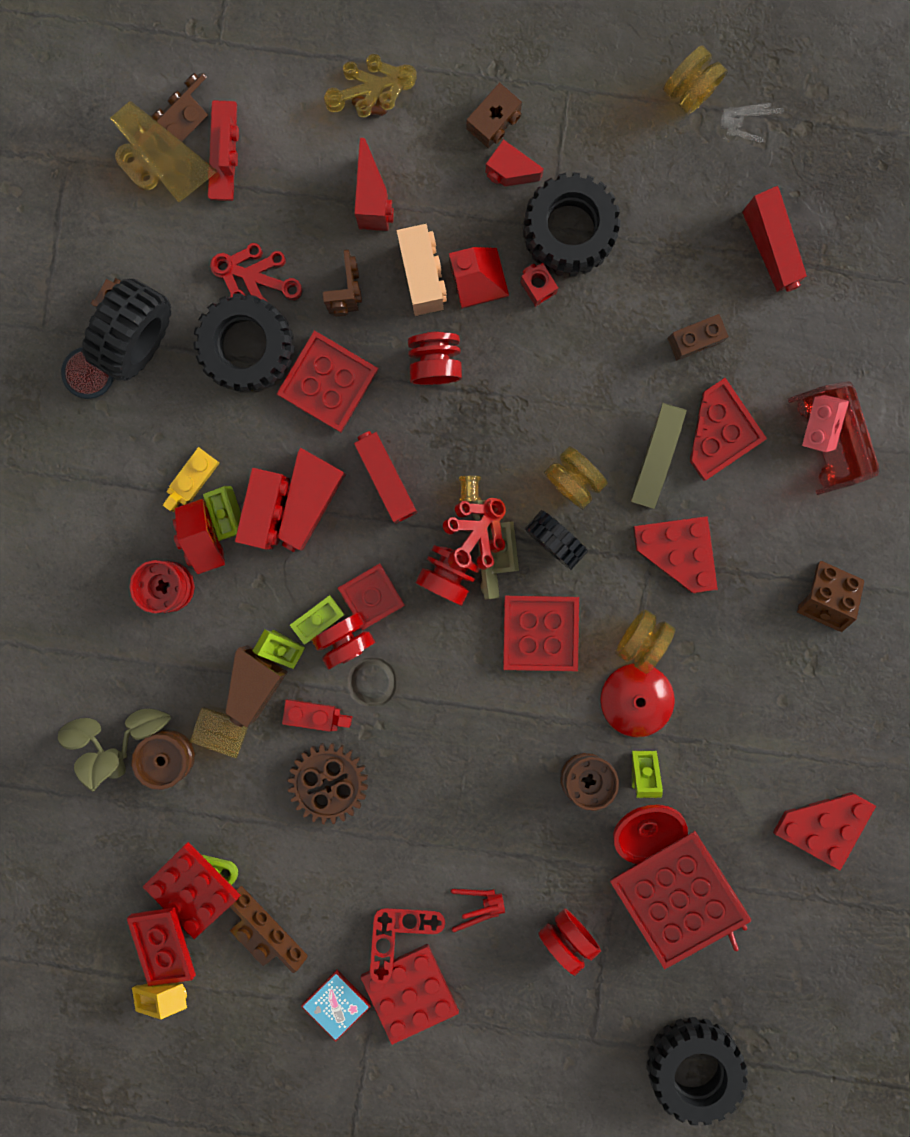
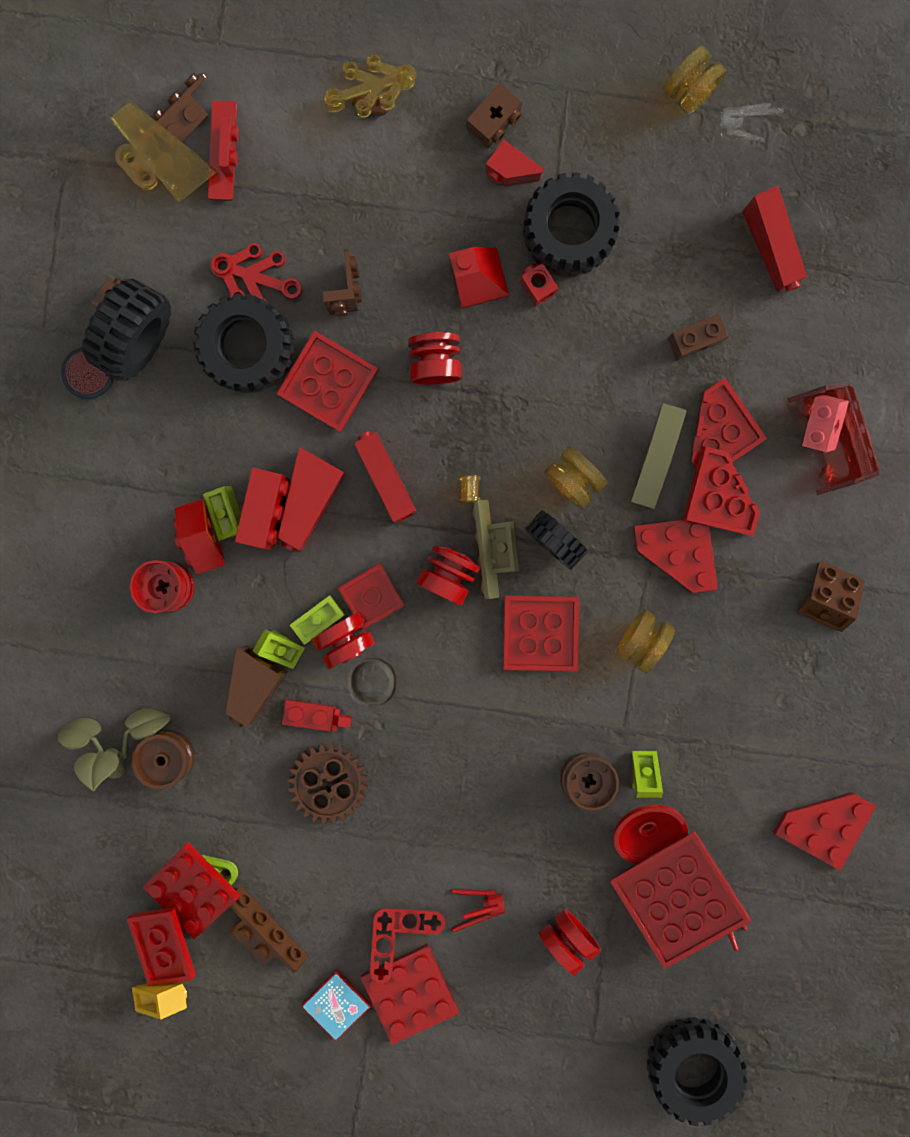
yellow hinge [163,447,220,512] -> none
clear yellow plate [190,707,249,758] -> none
red slope [355,138,394,231] -> none
light nougat brick [397,224,447,316] -> none
red plant [443,498,506,570] -> none
red dish [600,663,675,737] -> none
none -> red plate [683,446,760,536]

